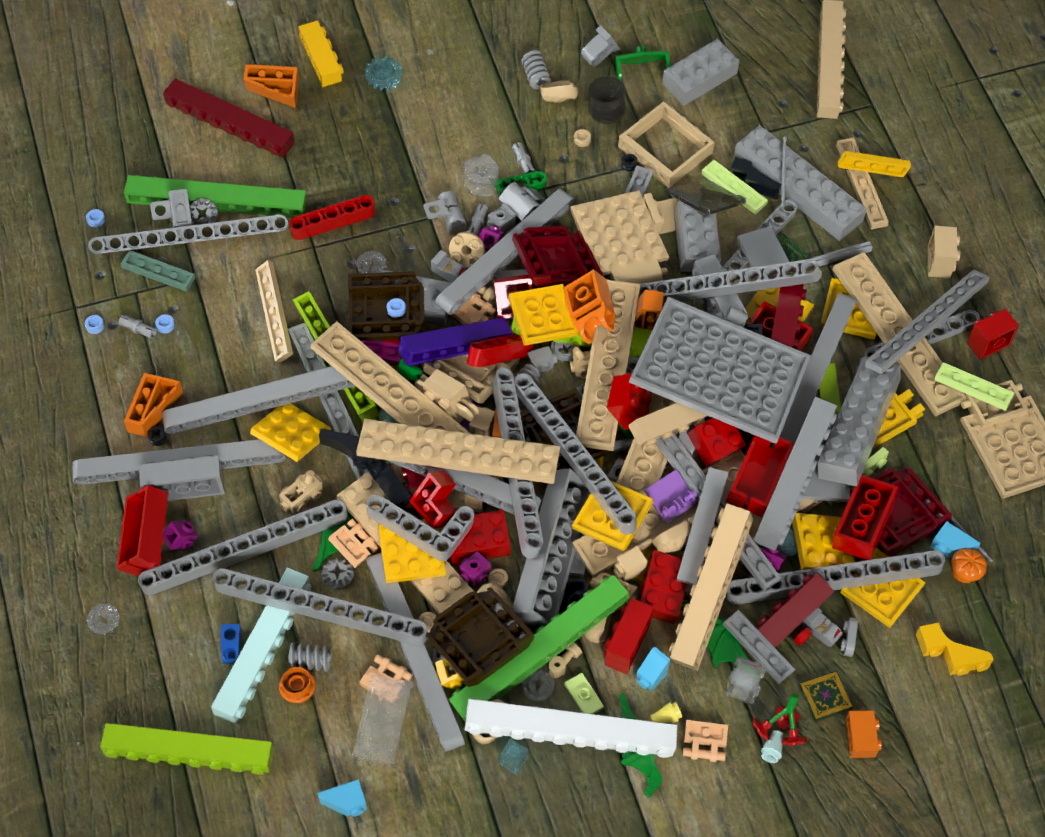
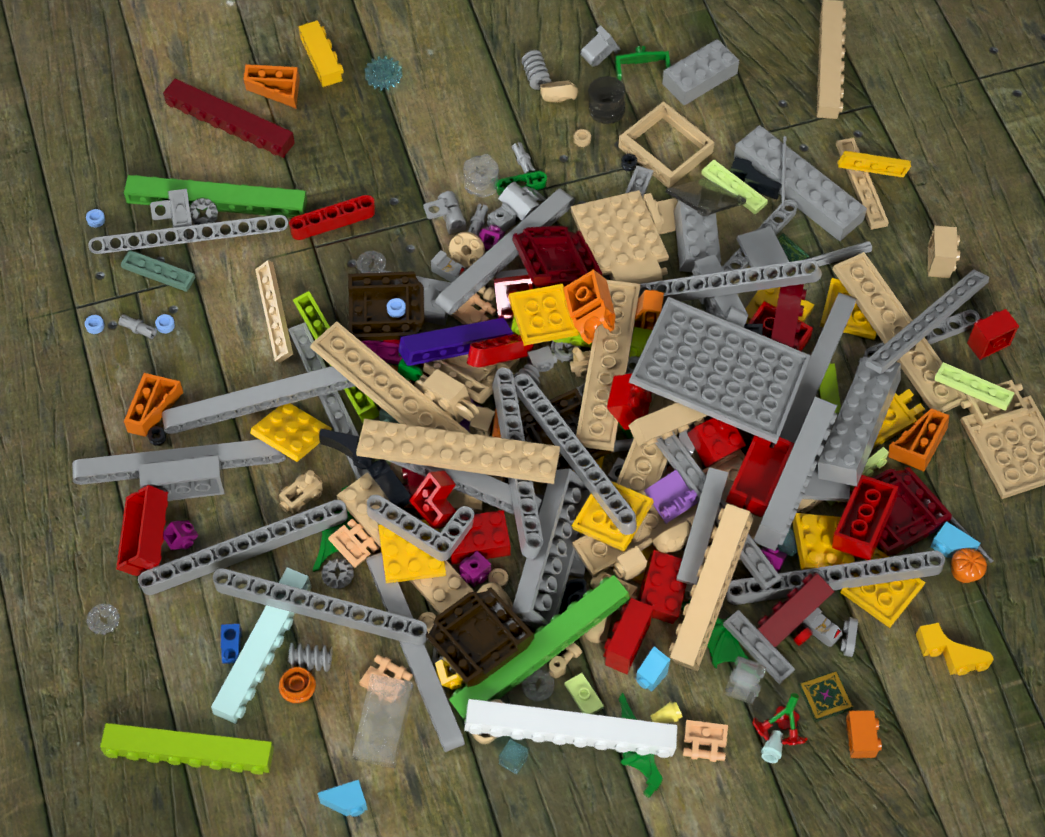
none -> orange wedge [888,408,949,471]

